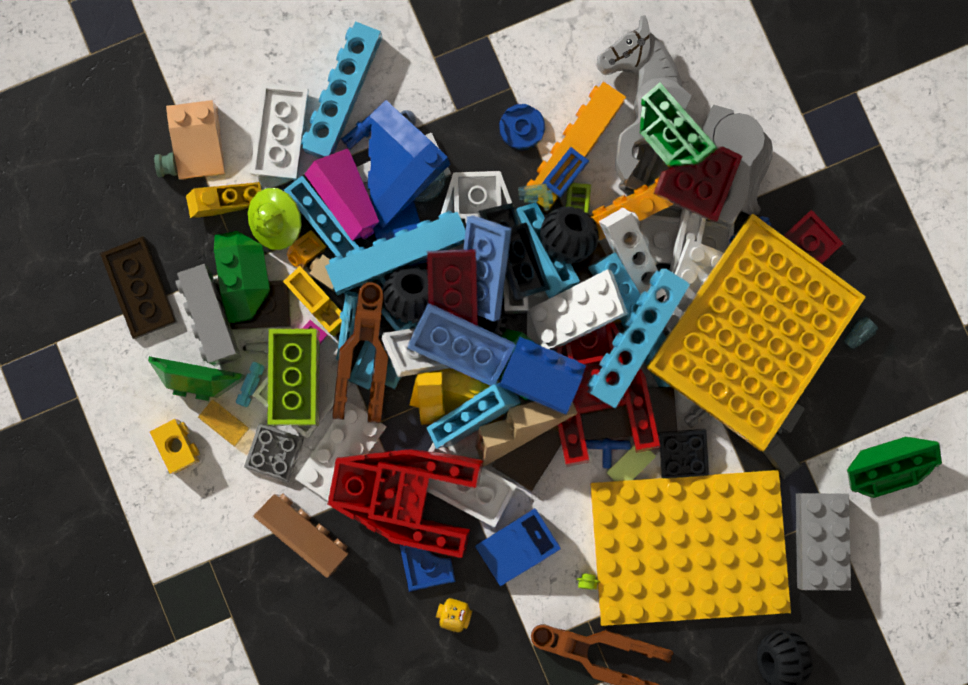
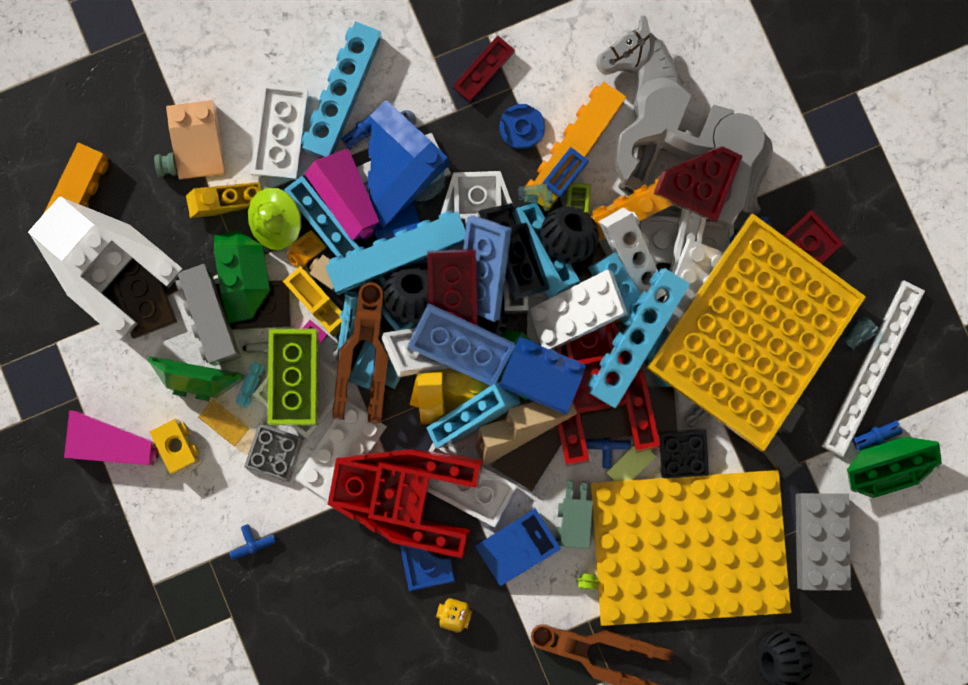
medium nougat slope [253,493,350,578] -> none
green wedge [640,82,717,167] -> none
none -> white wedge [29,197,184,341]
none -> light orange brick [43,143,109,215]
none -> dark pink slope [64,410,159,466]
none -> blue piece [229,524,276,560]
none -> dark red plate [453,35,515,103]
none -> sand green hinge [556,480,593,549]
none -> white tile [821,281,925,457]
none -> blue pin [853,420,903,452]

